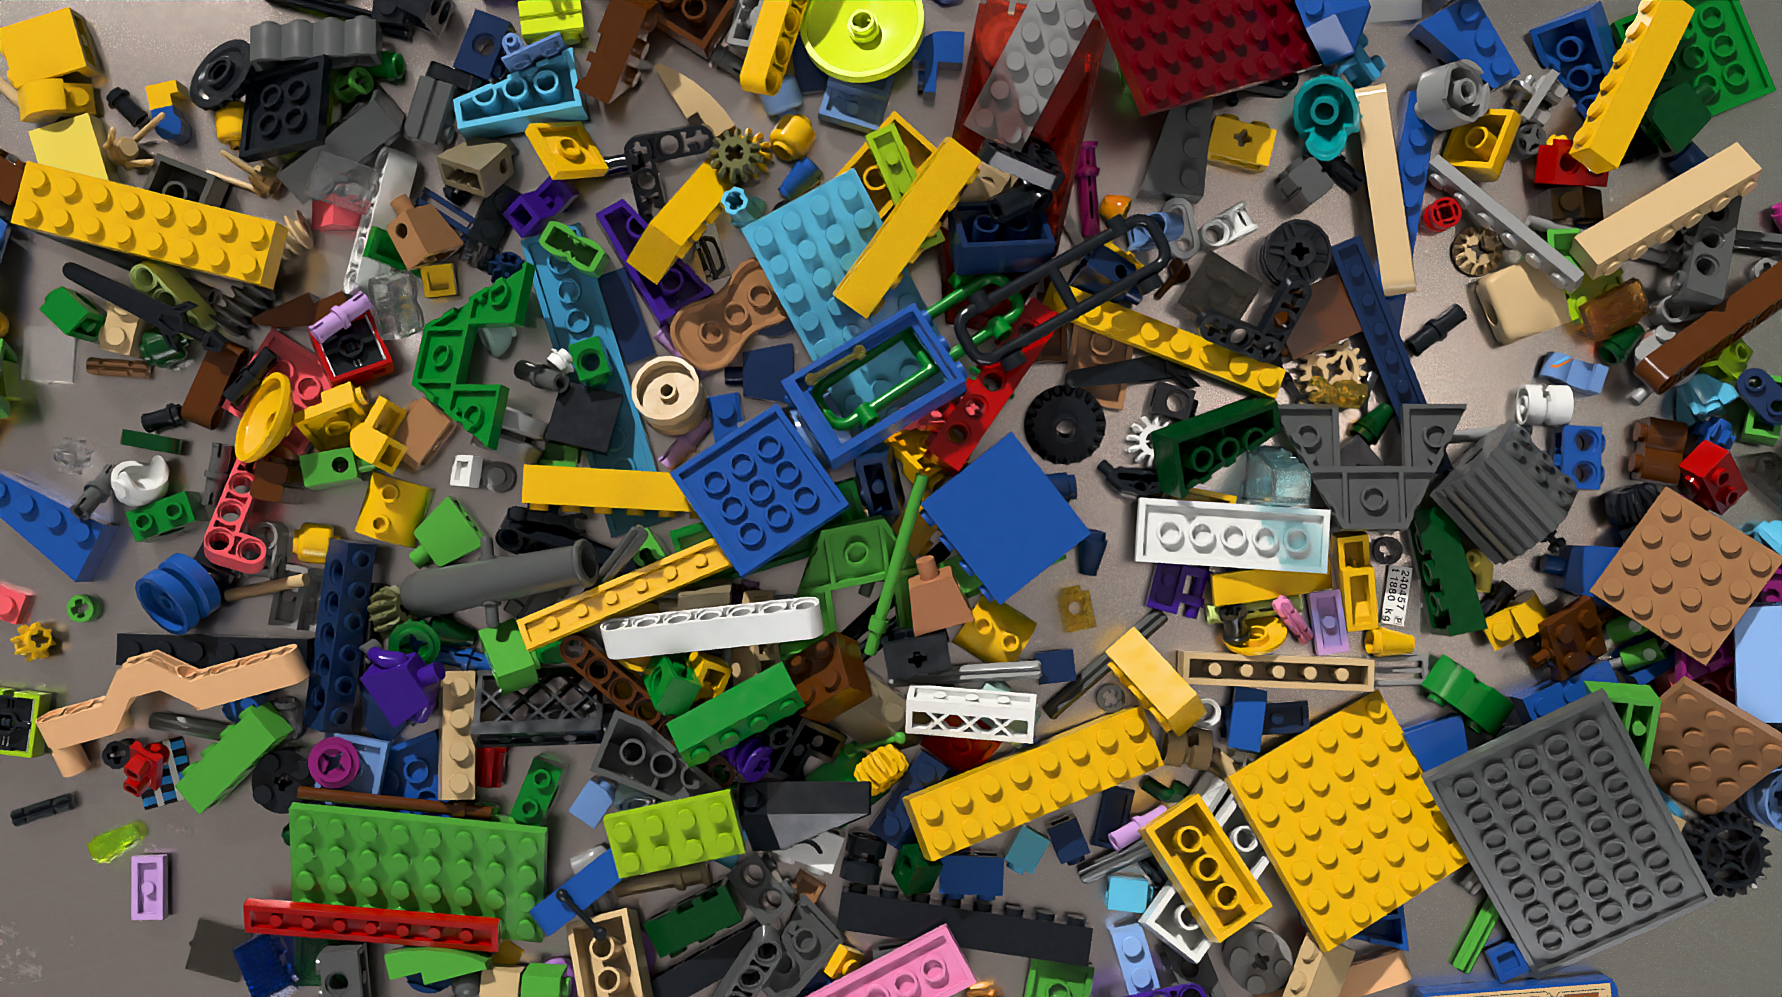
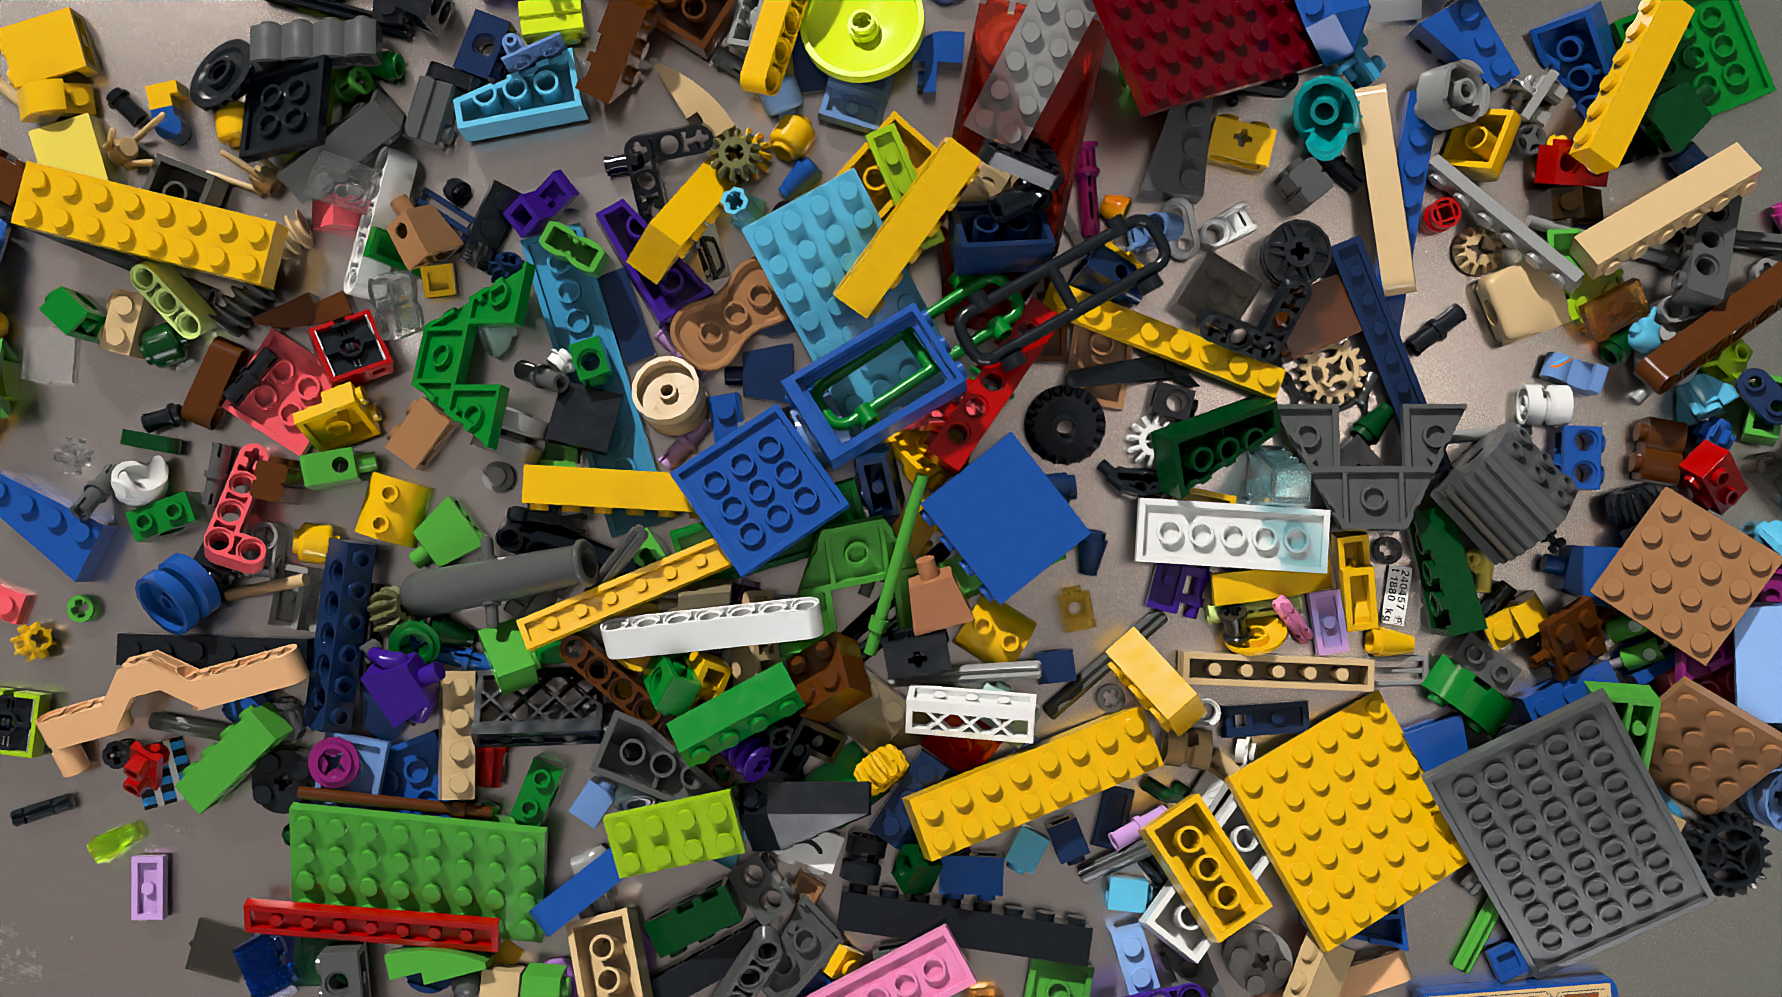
black sword [62,262,229,353] -> none
medium nougat axle [86,357,151,378] -> none
yellow dish [235,372,294,463] -> none
lavender pin [308,291,373,344] -> none
yellow brick [350,395,408,475] -> none
dark tan torso [436,136,516,198] -> none
white plate [450,455,483,488] -> none
yellow plate [525,121,609,180] -> none
black hinge [556,888,607,941] -> none
tan pin [615,861,712,898] -> none
clear yellow hinge [805,345,866,386] -> none
bright green hinge [844,732,907,757] -> none
reddish brown hand [1154,258,1191,300] -> none
blue tile [1226,686,1268,755] -> none
clear yellow plate [1308,376,1368,409] -> none
none -> dark grey brick [1441,632,1522,695]
none -> medium azure piece [1628,306,1661,355]

